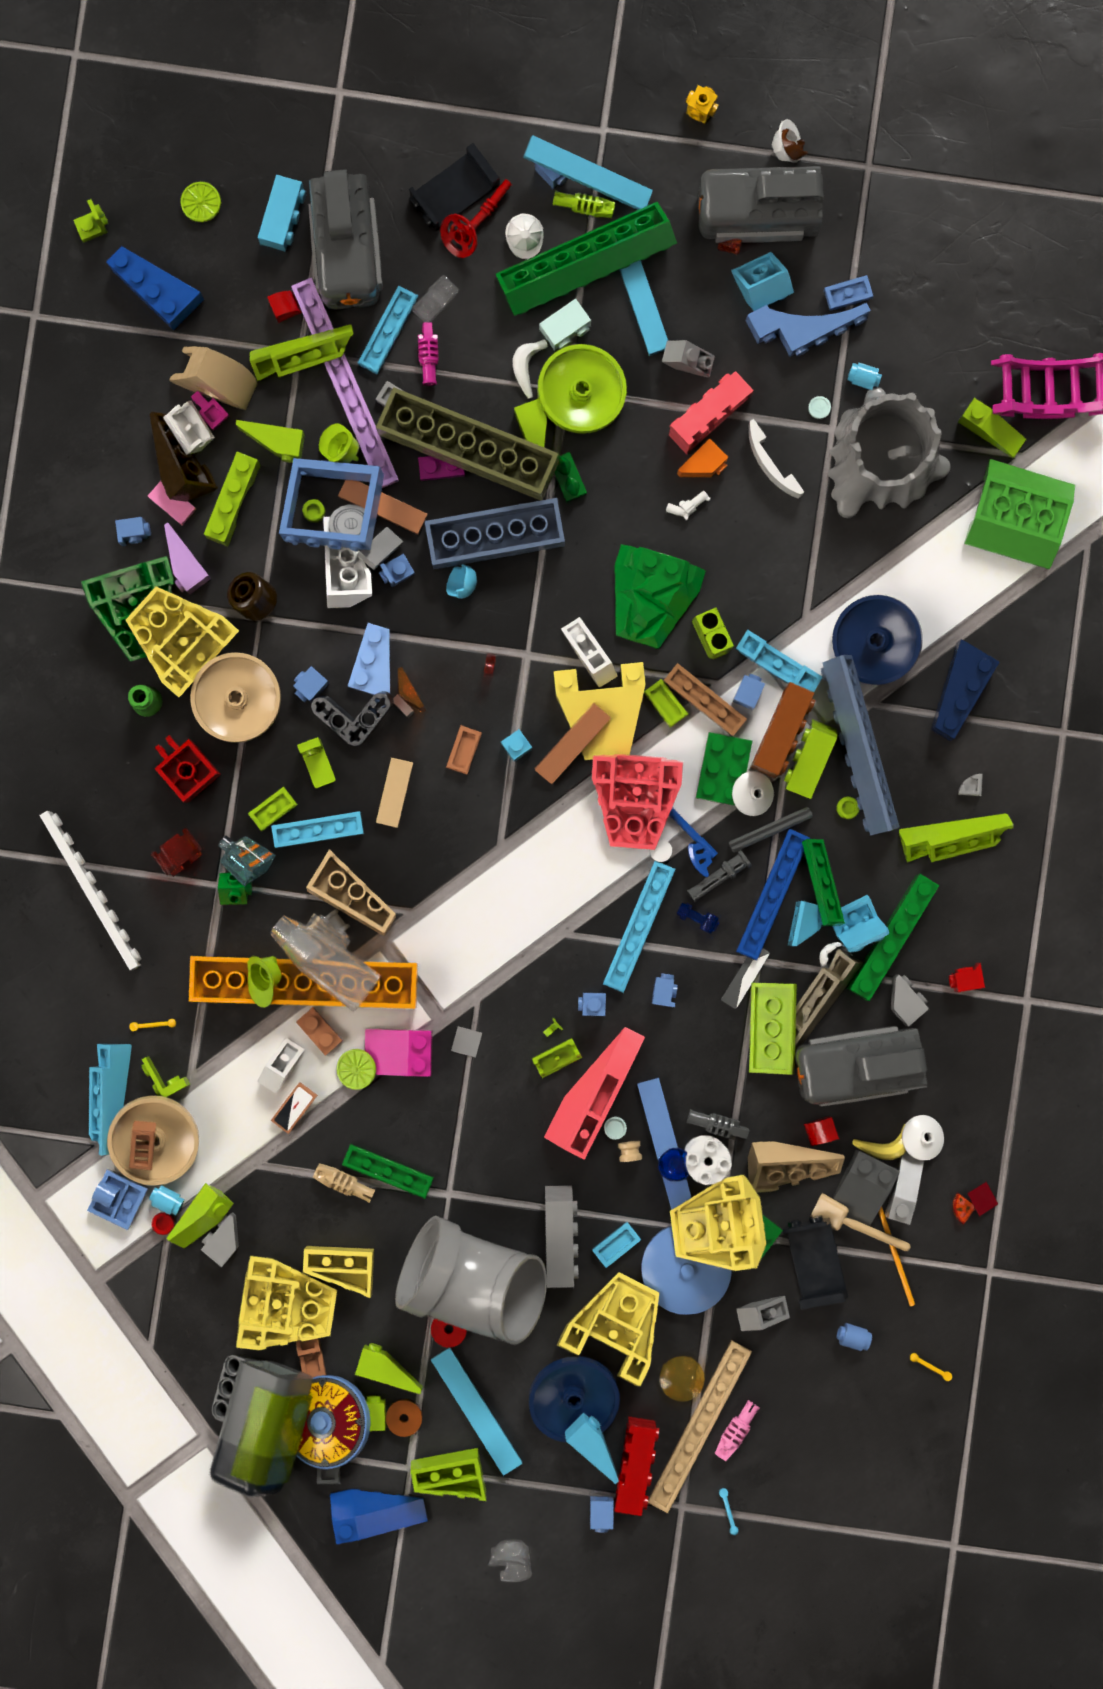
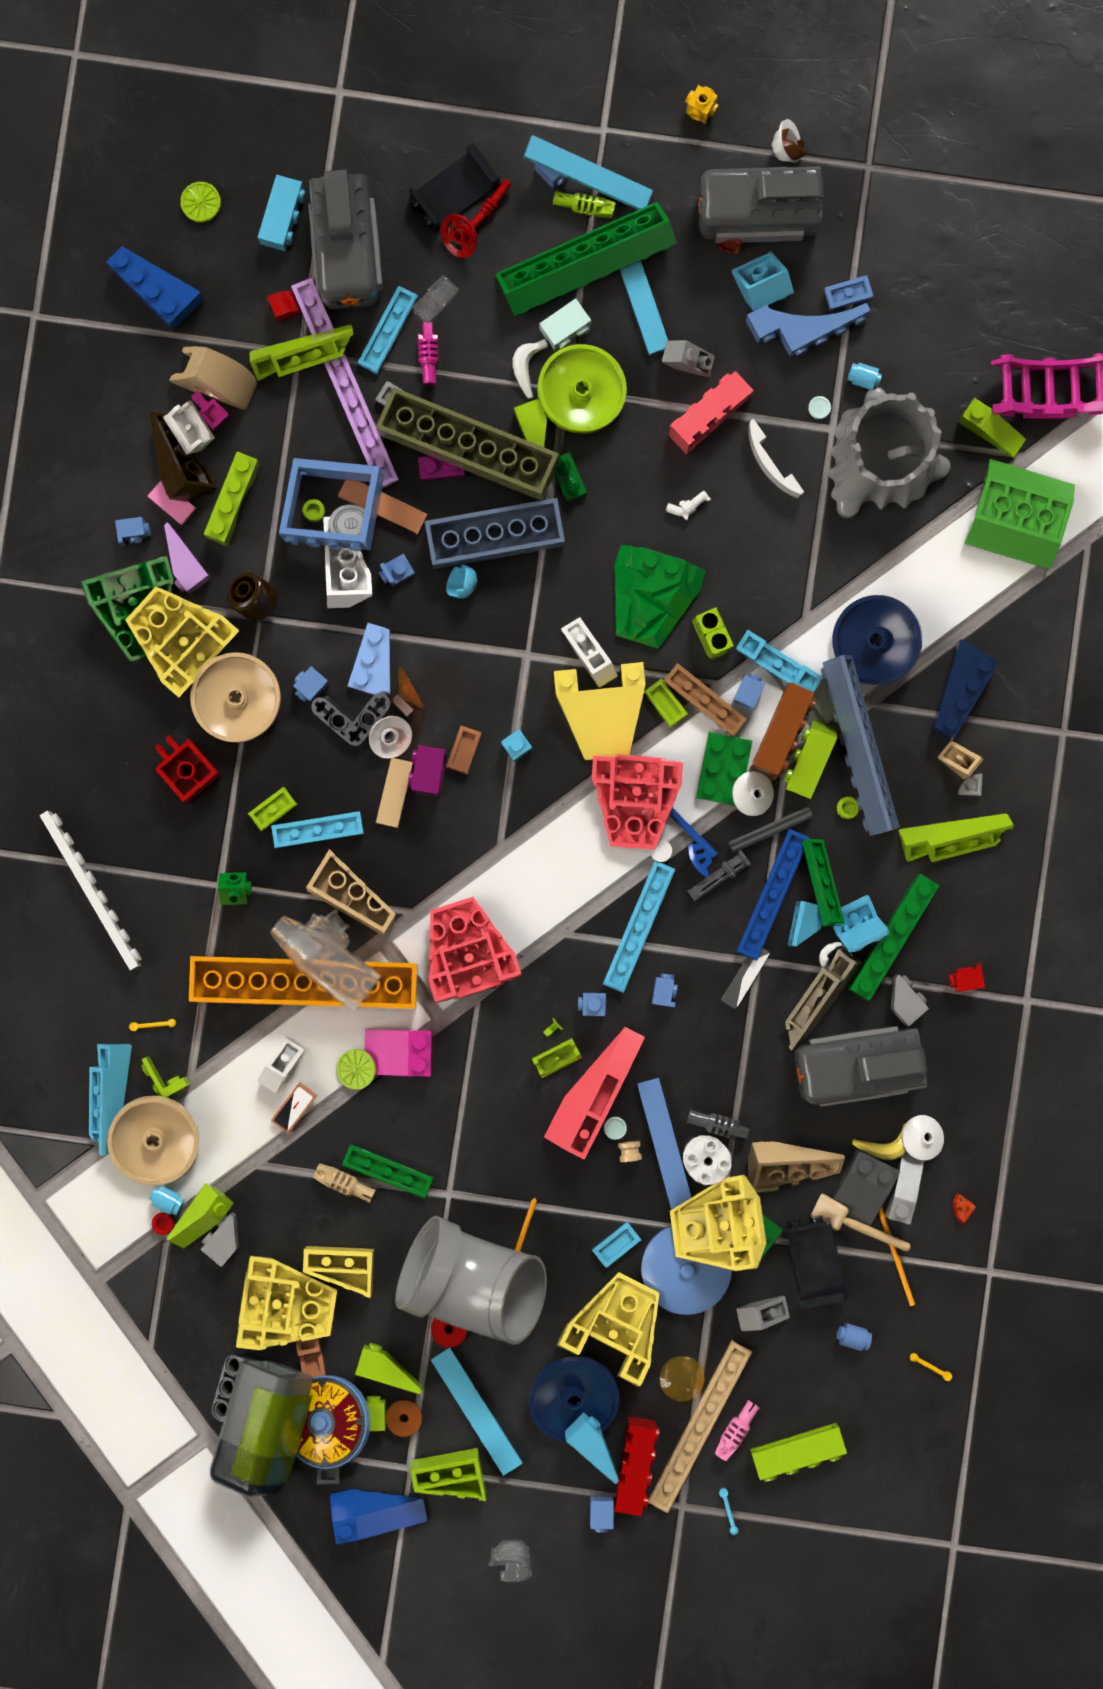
lime bracket [73,199,108,243] -> none
medium blue plate [87,1169,149,1230] -> none
bright green plant [128,685,162,717] -> none
nougat slope [129,1121,156,1170] -> none
clear red brick [151,827,203,877] -> none
clear light blue torso [218,836,276,886] -> none
lime slope [236,420,305,463] -> none
lime piece [247,956,281,1008] -> none
nougat plate [296,1007,343,1056] -> none
lime bracket [297,737,336,788] -> none
lime piece [319,423,359,463] -> none
light grey tile [357,527,403,570] -> none
light grey sticker [451,1026,482,1058] -> none
clear red tile [484,653,496,676] -> none
white piece [505,213,543,259] -> none
nougat tile [535,702,611,784] -> none
light grey wedge [545,1186,578,1288] -> none
clear blue hair [658,1148,689,1182] -> none
clear blue bar [676,903,719,934] -> none
orange slope [677,438,728,477] -> none
lime tile [749,983,797,1075] -> none
red brick [804,1116,839,1146] -> none
dark red sticker [967,1182,998,1216] -> none
none -> white dish [369,716,412,758]
none -> magenta brick [408,745,447,797]
none -> coral wedge [429,897,522,1003]
none -> light orange axle [515,1198,537,1251]
none -> lime brick [750,1423,847,1481]
none -> tan slope [937,741,983,779]

